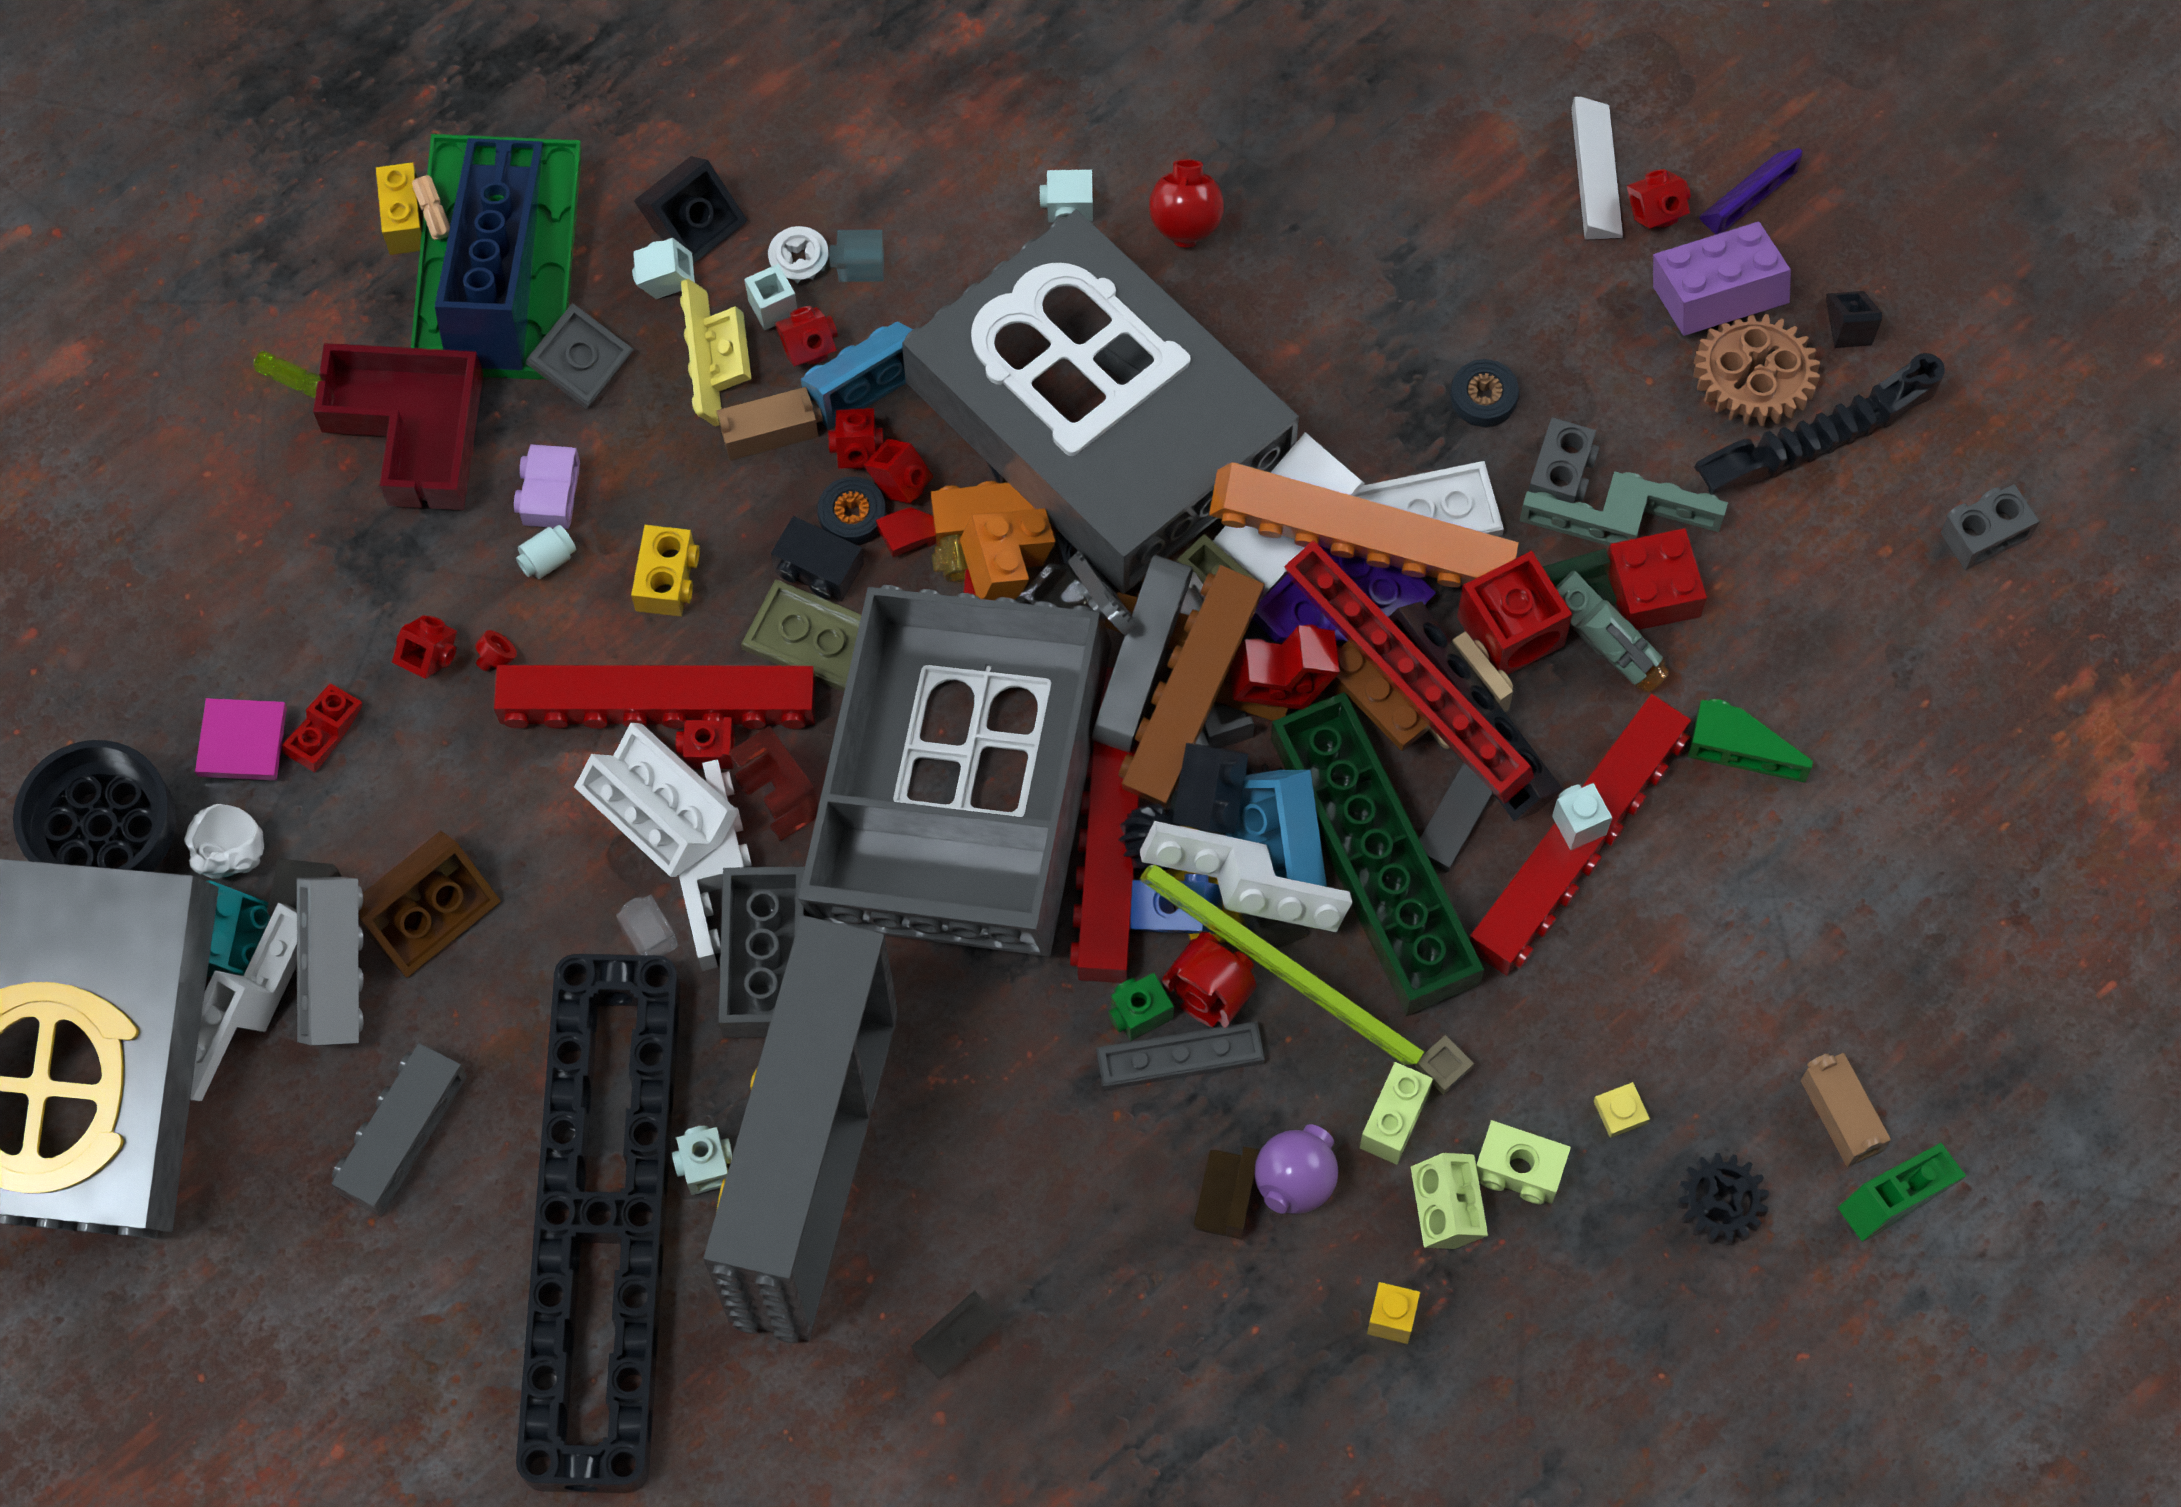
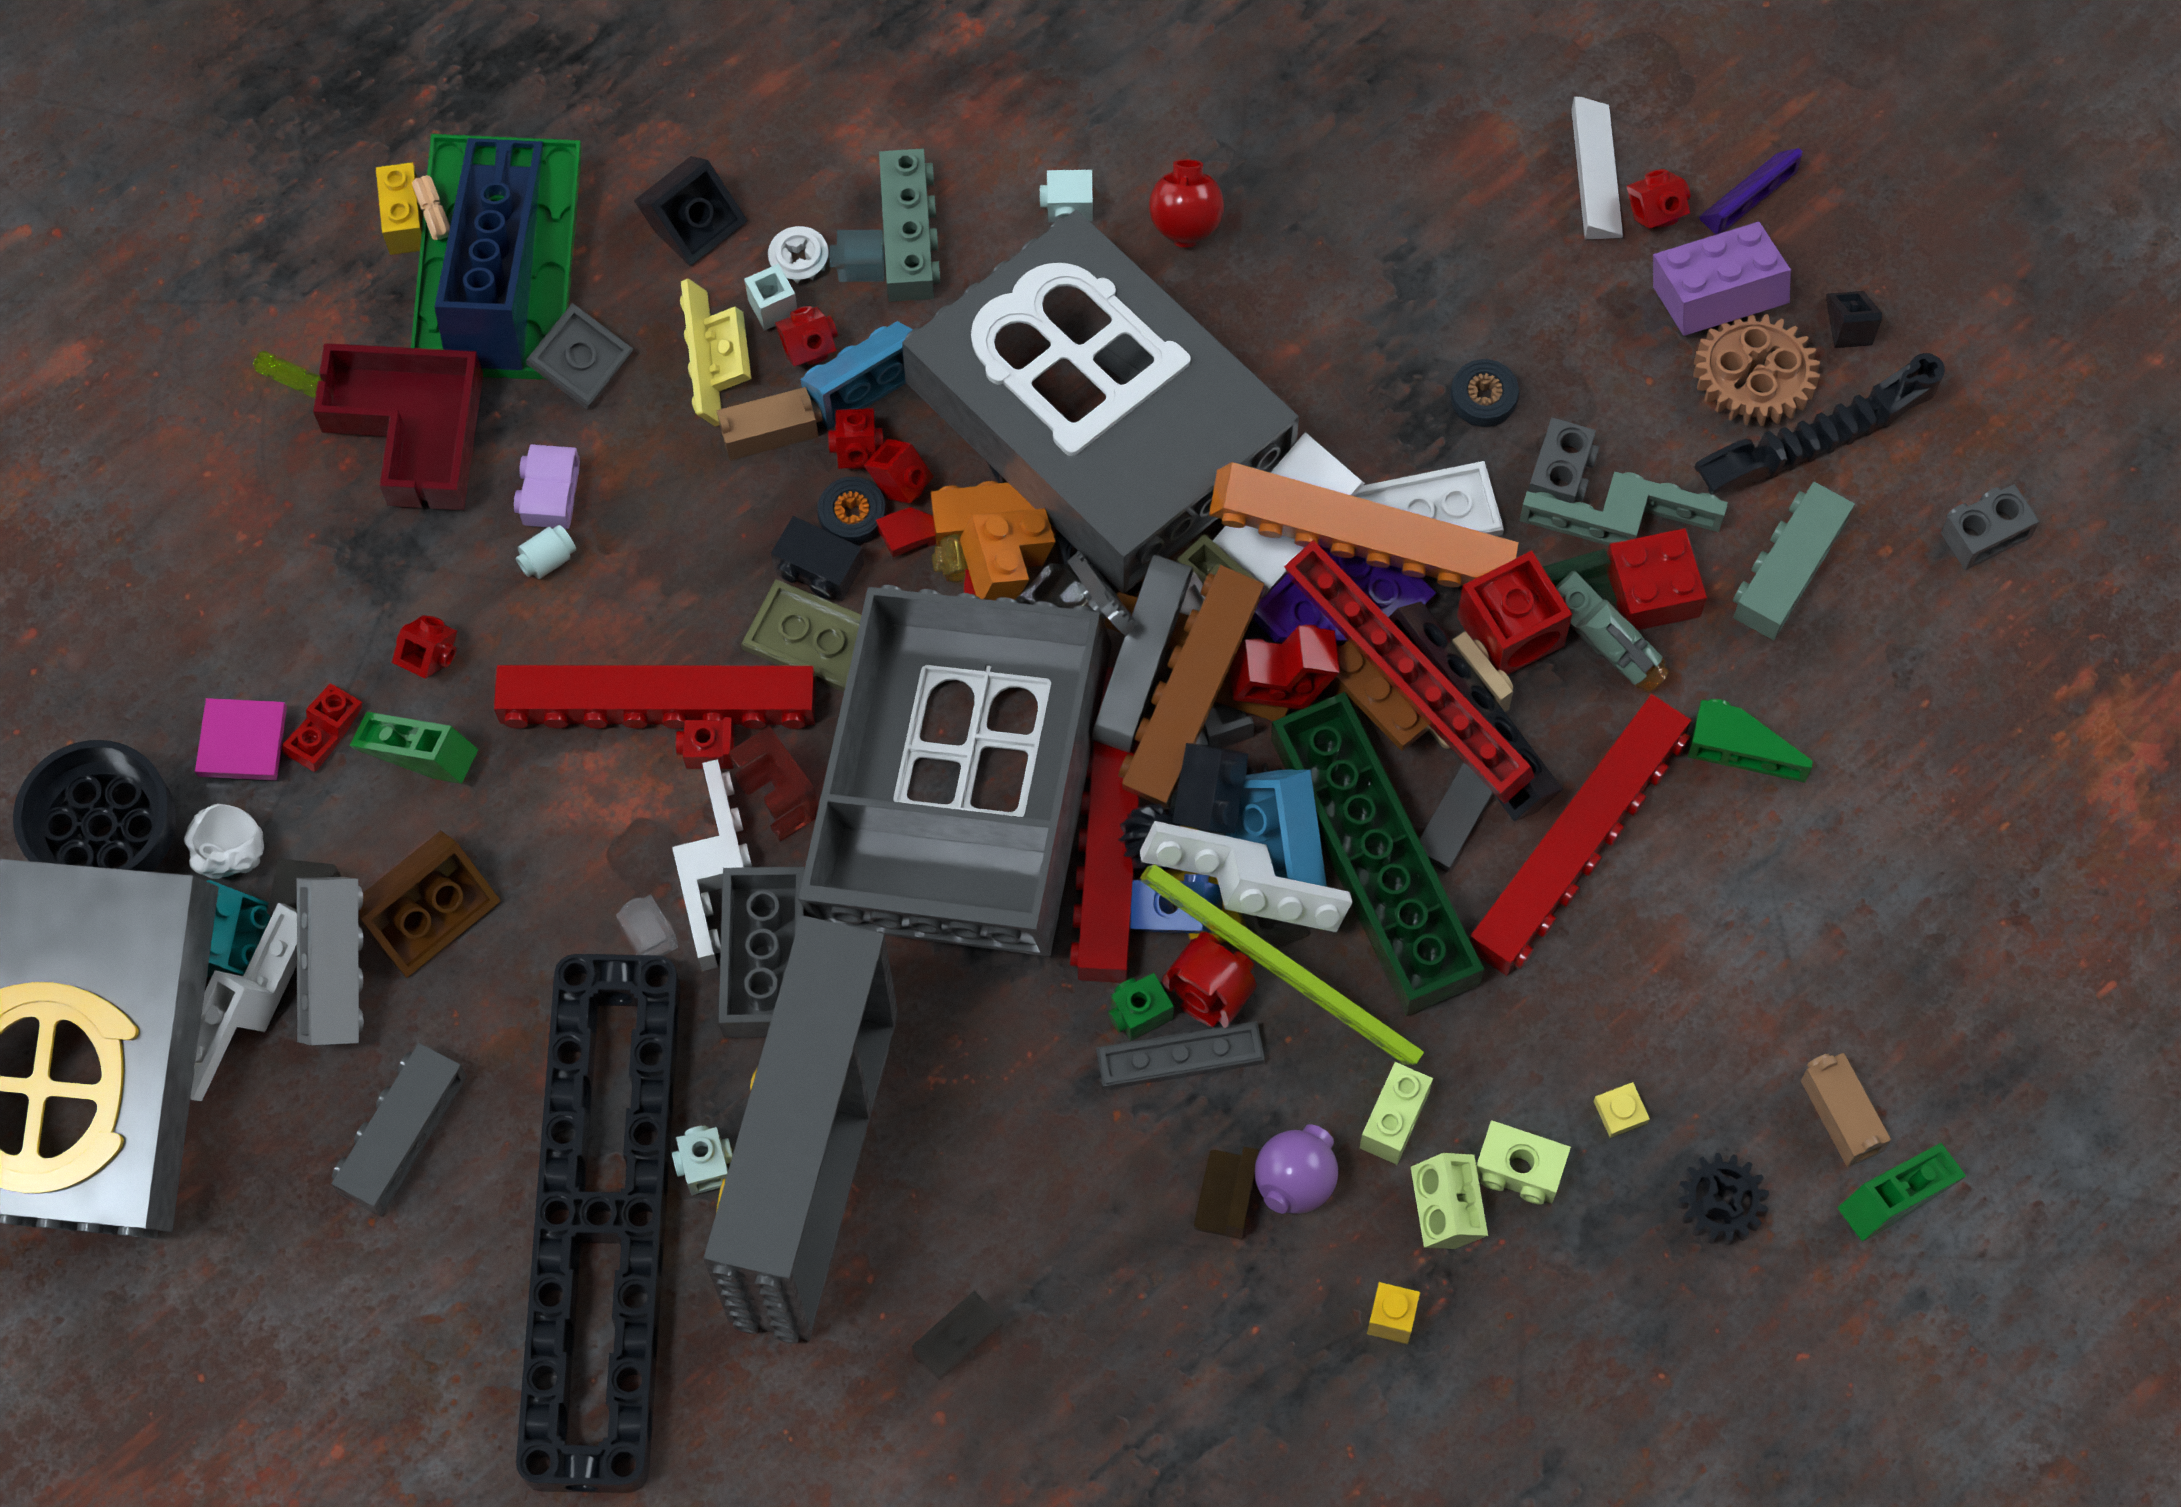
red tile [475,630,517,671] -> none
white slope [574,722,738,877] -> none
yellow brick [631,525,699,617] -> none
light aqua brick [632,238,695,299] -> none
dark tan plate [1415,1035,1474,1095] -> none
light aqua brick [1552,783,1612,850] -> none
none -> green slope [349,712,479,784]
none -> sand green brick [879,148,941,302]
none -> sand green brick [1732,482,1855,640]

